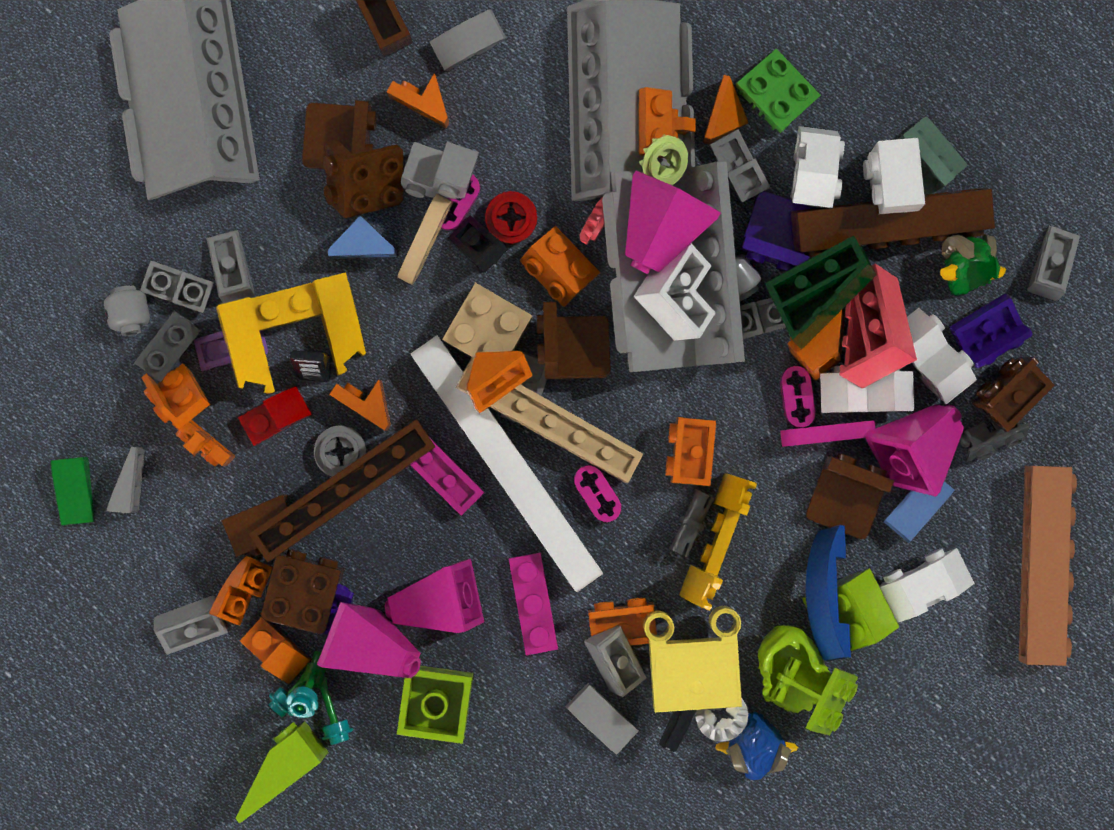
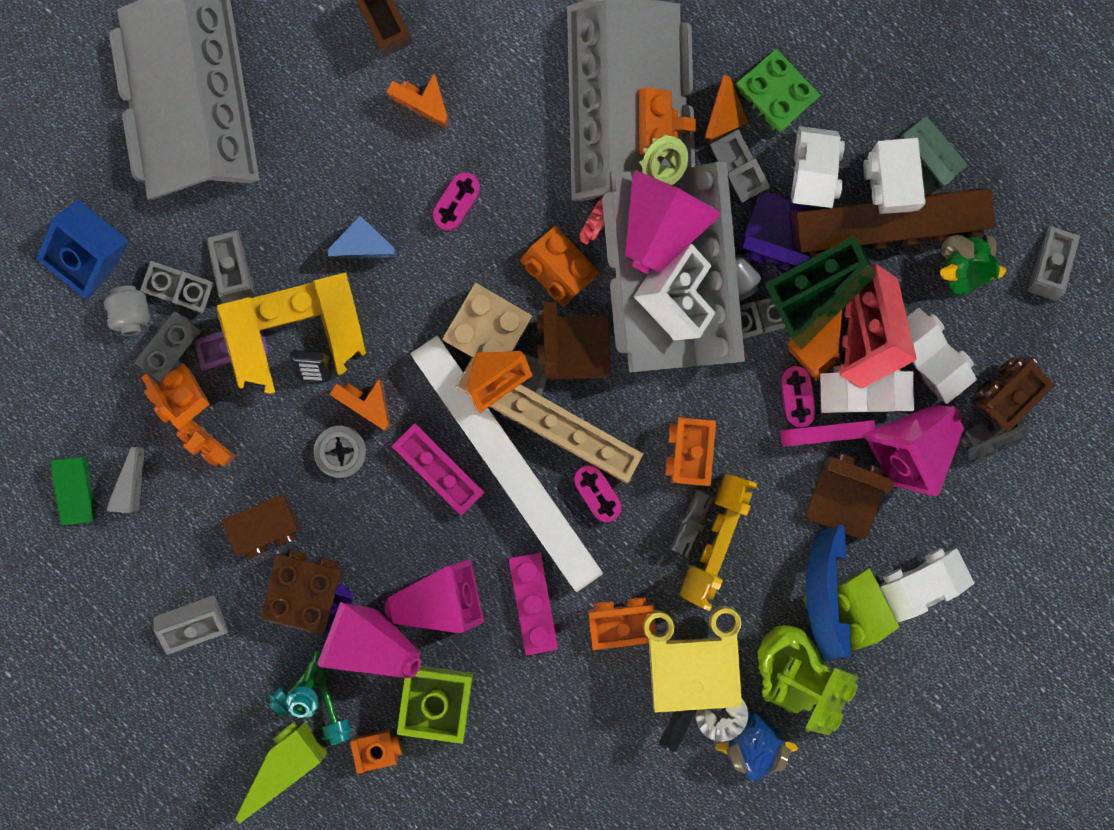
orange slope [209,556,273,626] -> none
red slope [238,386,312,446] -> none
orange slope [240,617,311,684] -> none
reddish brown brick [248,419,435,562] -> none
reddish brown bracket [302,100,377,170] -> none
reddish brown bracket [323,140,403,218] -> none
tan beam [397,194,452,285] -> none
light grey brick [401,142,479,199] -> none
light grey slope [430,9,507,71] -> none
black slope [448,215,508,272] -> none
red gear [485,191,537,244] -> none
light grey slope [565,683,639,755] -> none
light grey slope [584,626,647,697] -> none
medium blue slope [884,481,955,543] -> none
dark purple bracket [949,294,1033,368] -> none
nougat brick [1019,466,1077,666] -> none
none -> blue slope [36,199,129,300]
none -> orange brick [350,728,402,774]

